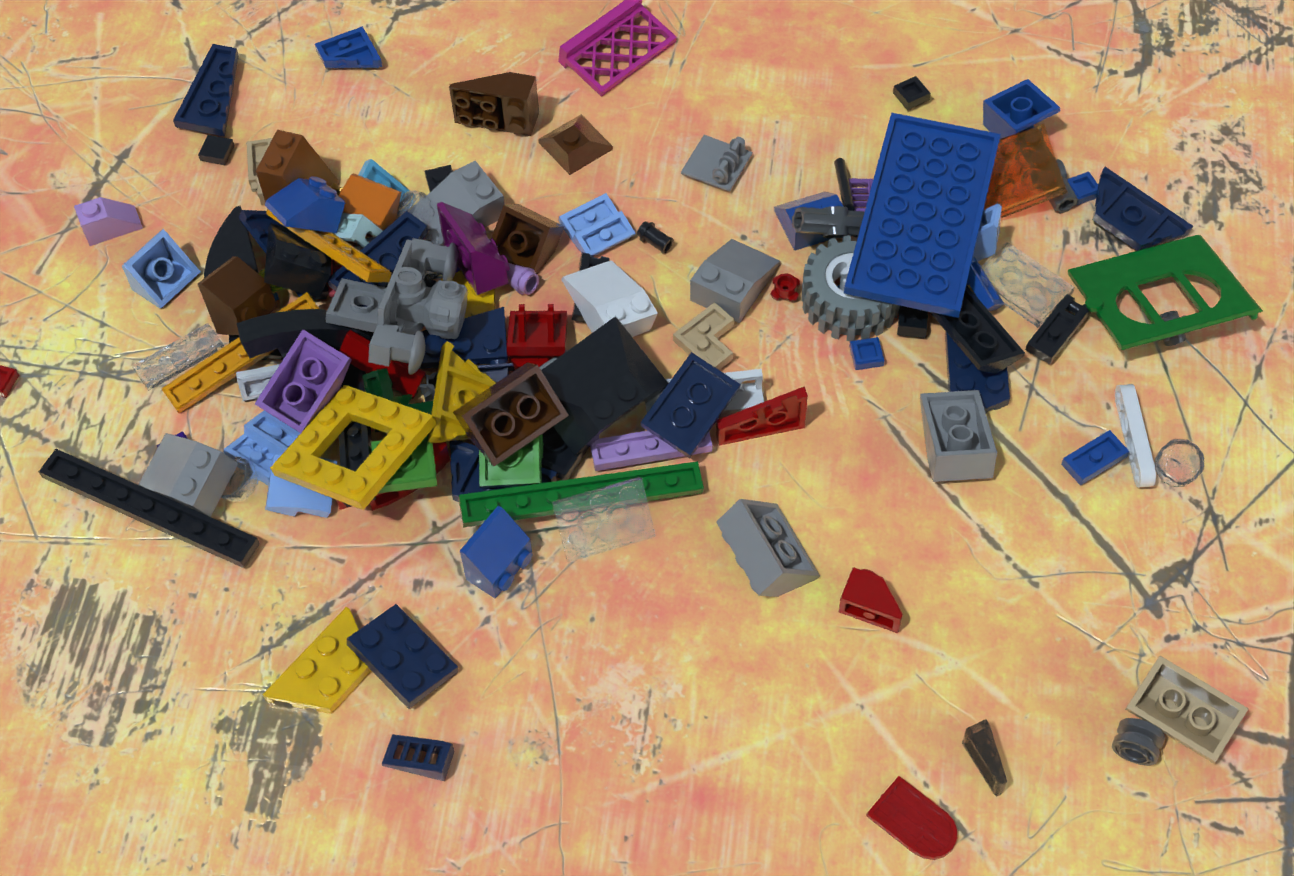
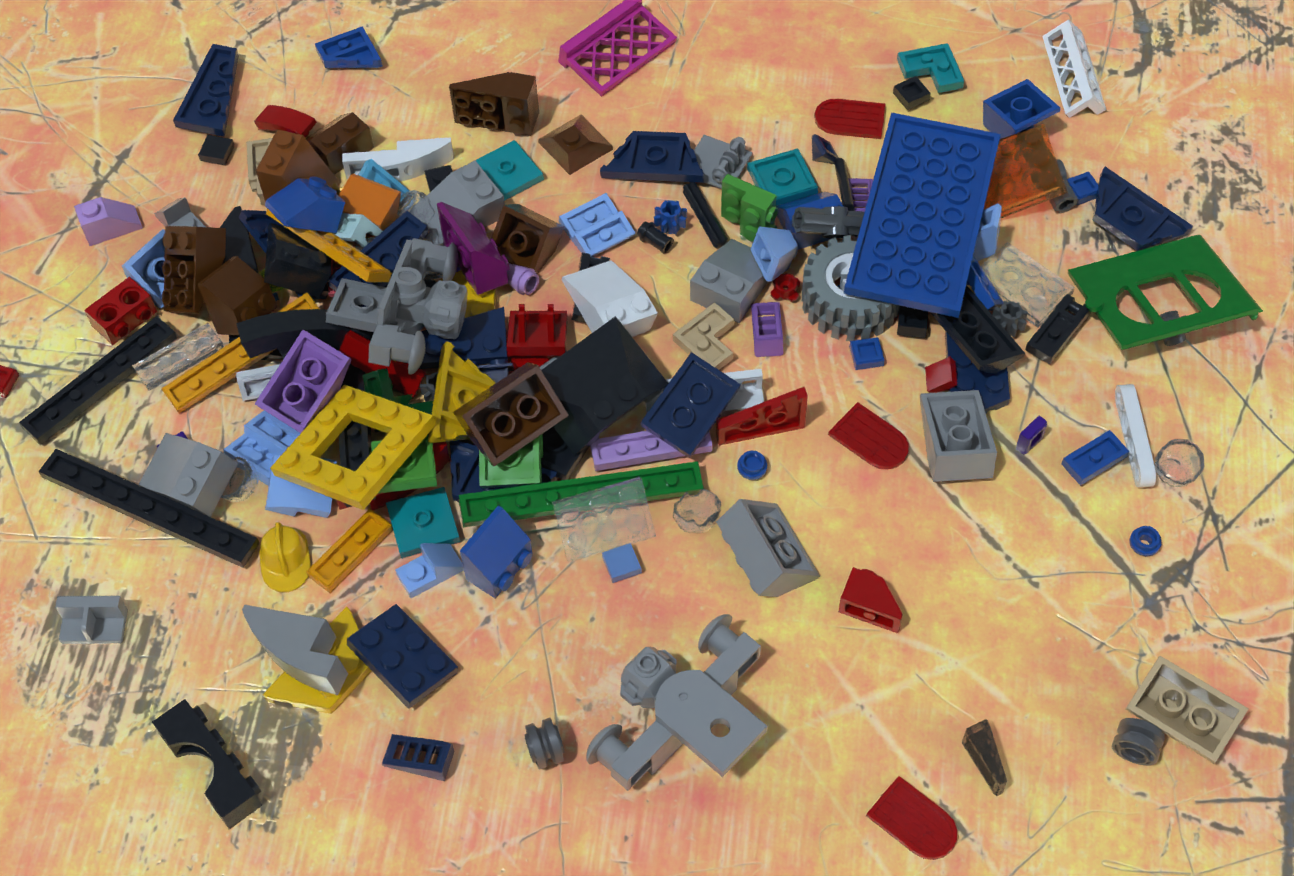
none -> black plate [19,316,177,445]
none -> light grey panel [55,596,128,644]
none -> red brick [84,276,157,346]
none -> black arch [152,699,262,829]
none -> light grey slope [154,197,206,227]
none -> reddish brown slope [162,226,226,313]
none -> light grey slope [242,605,348,695]
none -> red slope [254,105,317,137]
none -> yellow piece [259,522,310,592]
none -> reddish brown slope [305,112,374,175]
none -> light orange tile [306,509,393,593]
none -> white slope [342,137,454,182]
none -> teal plate [386,487,460,558]
none -> light blue slope [395,543,464,598]
none -> teal plate [476,140,544,201]
none -> flat silver wheel [524,717,565,770]
none -> light grey piece [586,614,767,791]
none -> dark blue wing [600,131,704,183]
none -> medium blue tile [602,543,642,583]
none -> blue gear [654,200,687,234]
none -> clear hair [673,489,721,534]
none -> black axle [683,182,728,249]
none -> bright green plate [721,174,778,241]
none -> blue plate [737,450,767,480]
none -> teal plate [747,148,818,206]
none -> light blue slope [751,226,798,282]
none -> medium lavender slope [751,302,783,357]
none -> dark blue slope [812,134,839,164]
none -> red window [814,99,885,139]
none -> red window [828,402,909,470]
none -> teal plate [897,43,964,93]
none -> red tile [925,356,957,393]
none -> dark grey gear [992,301,1028,337]
none -> dark purple tile [1016,415,1047,455]
none -> white fence [1042,19,1106,118]
none -> blue plate [1129,526,1162,556]

